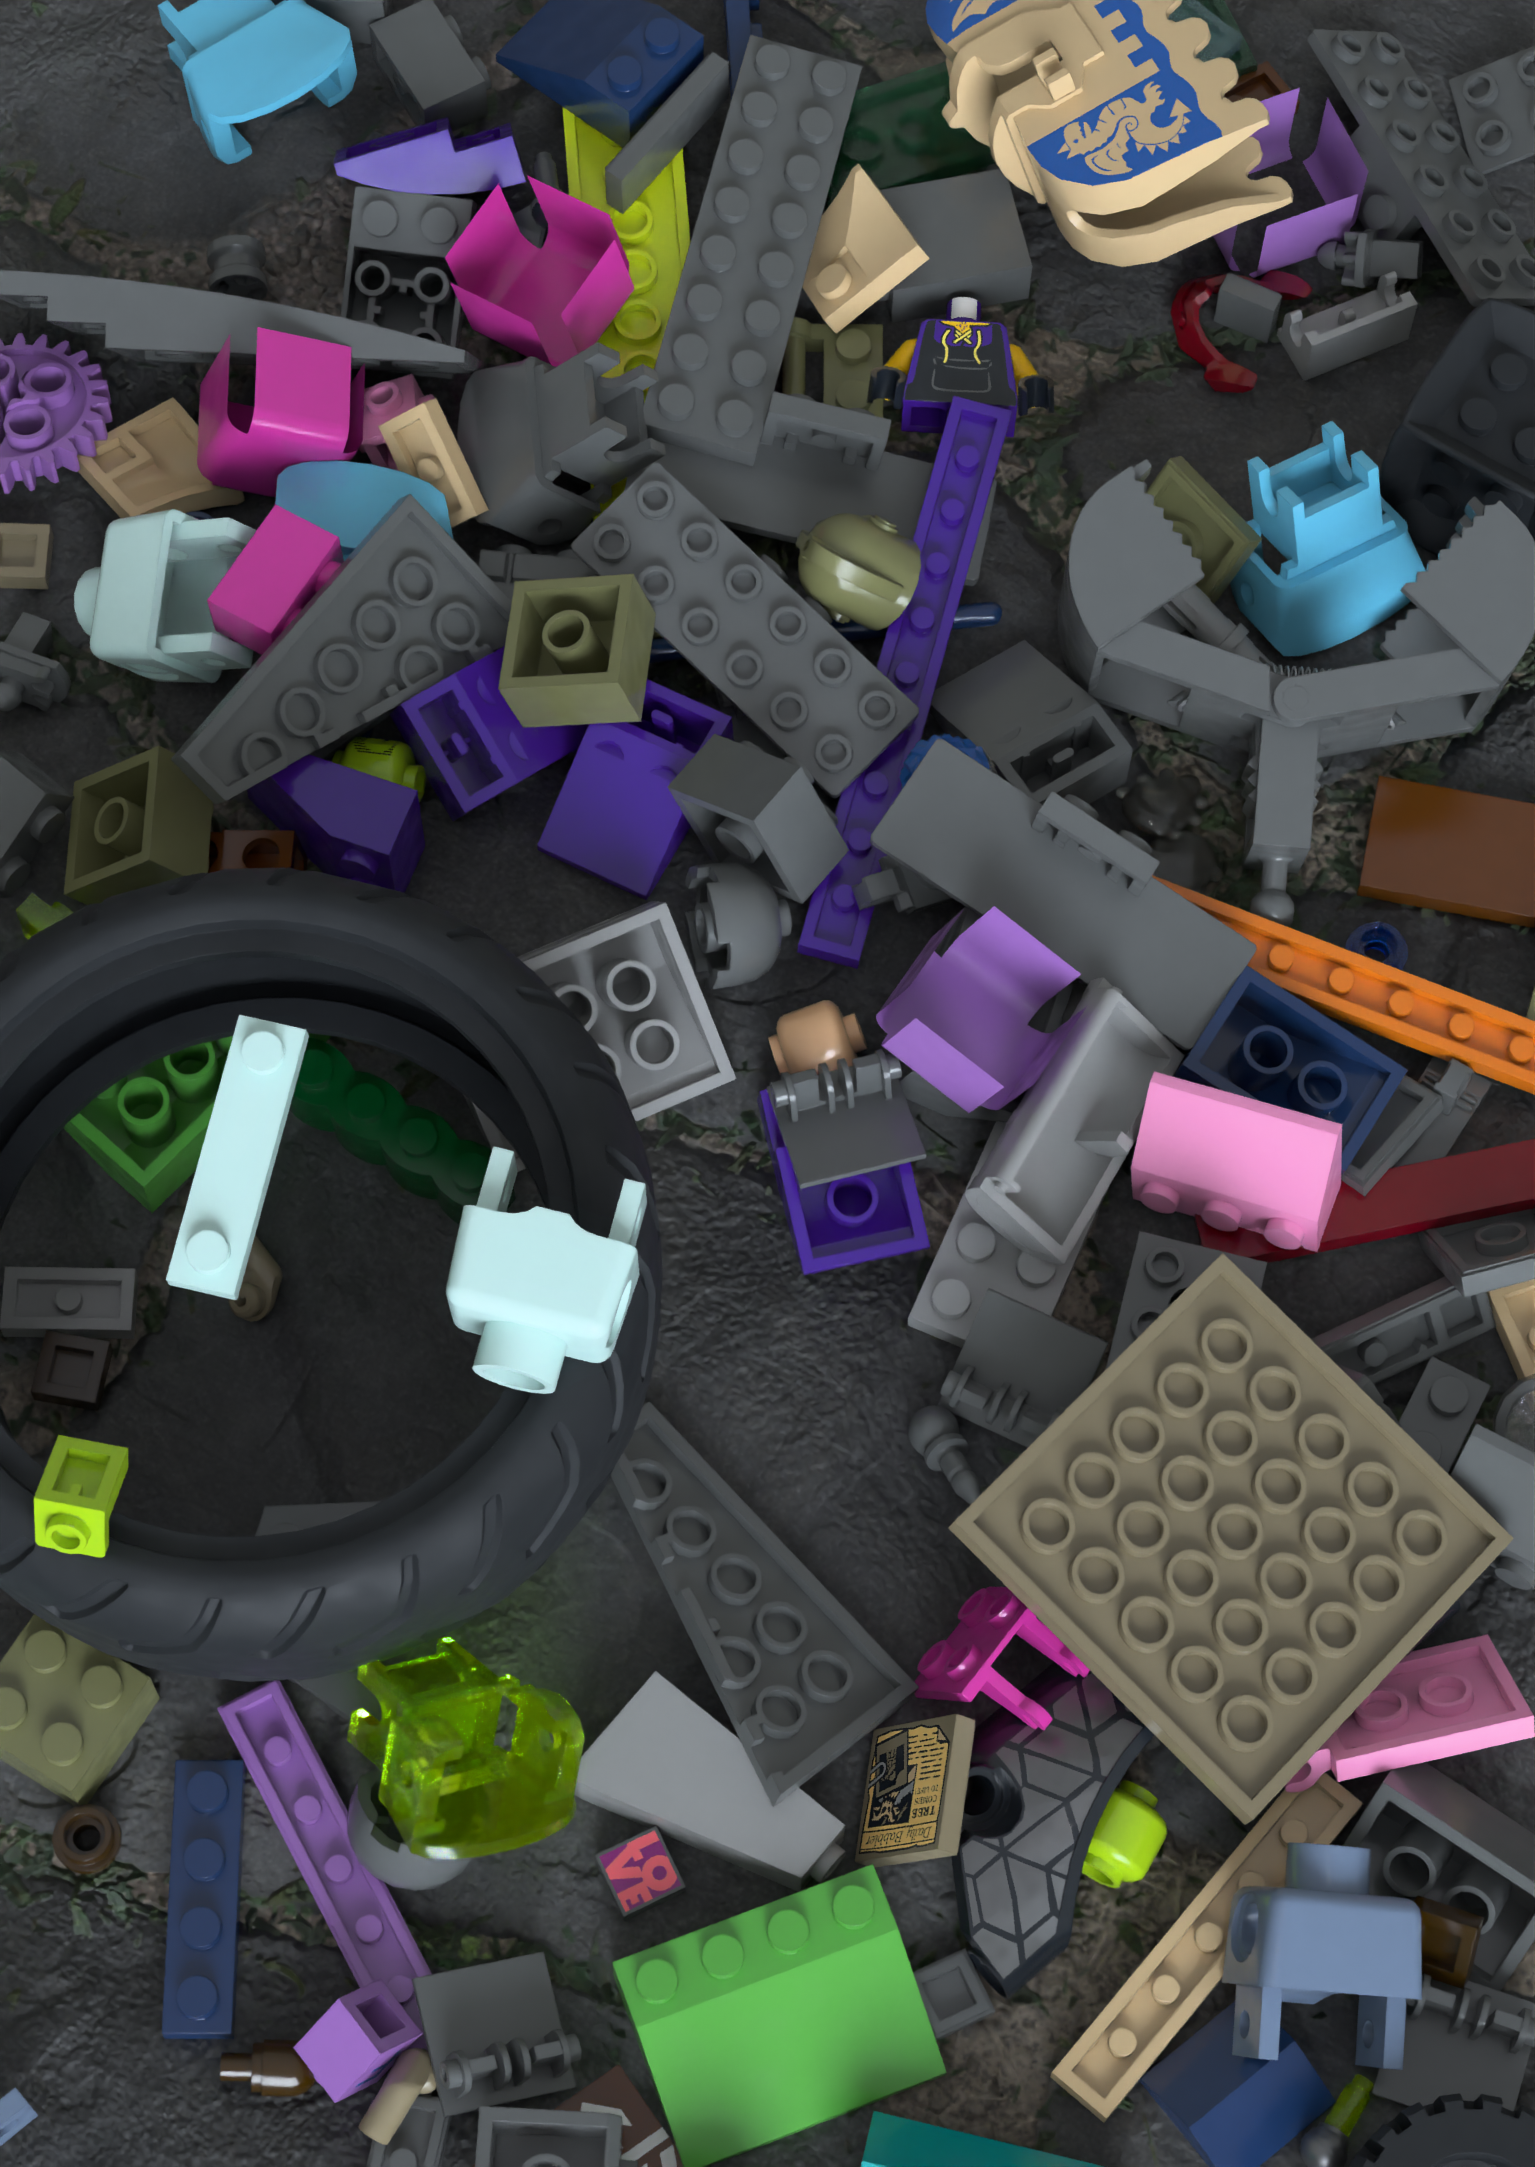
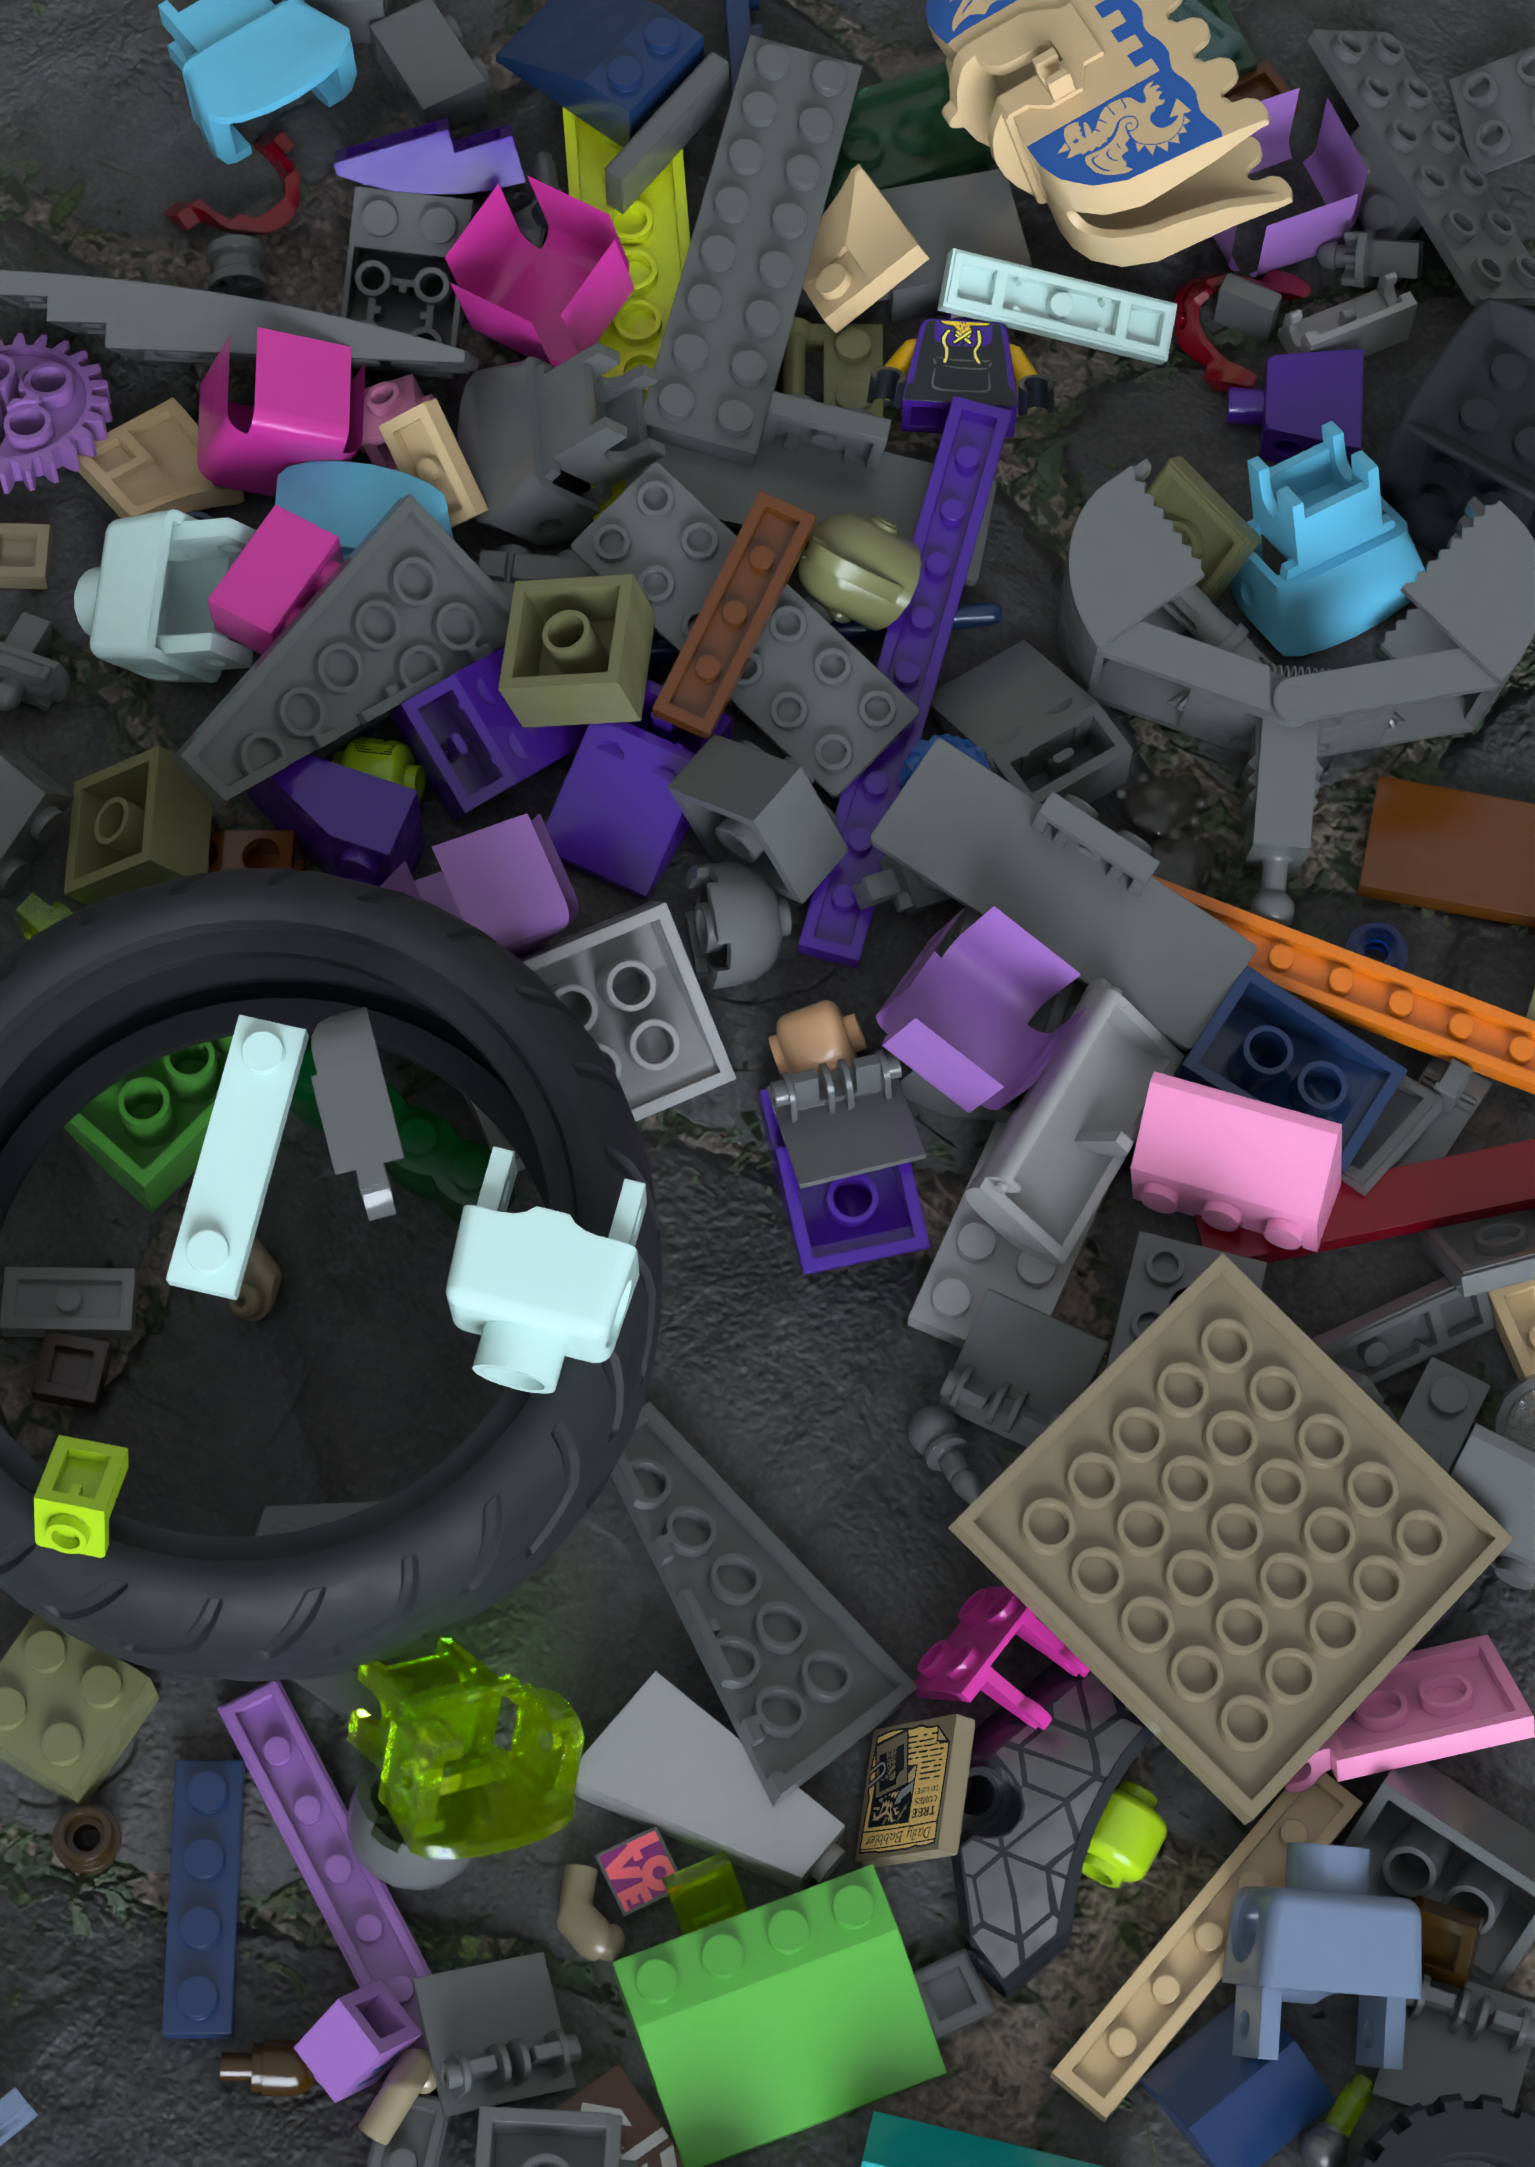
none -> dark red helmet [163,131,300,236]
none -> dark grey piece [311,1007,404,1221]
none -> medium lavender piece [380,813,579,957]
none -> dark tan arm [557,1864,625,1962]
none -> reddish brown plate [652,490,817,740]
none -> clear neon green tile [661,1852,748,1936]
none -> light aqua plate [937,248,1177,365]
none -> dark purple torso [1225,349,1364,469]

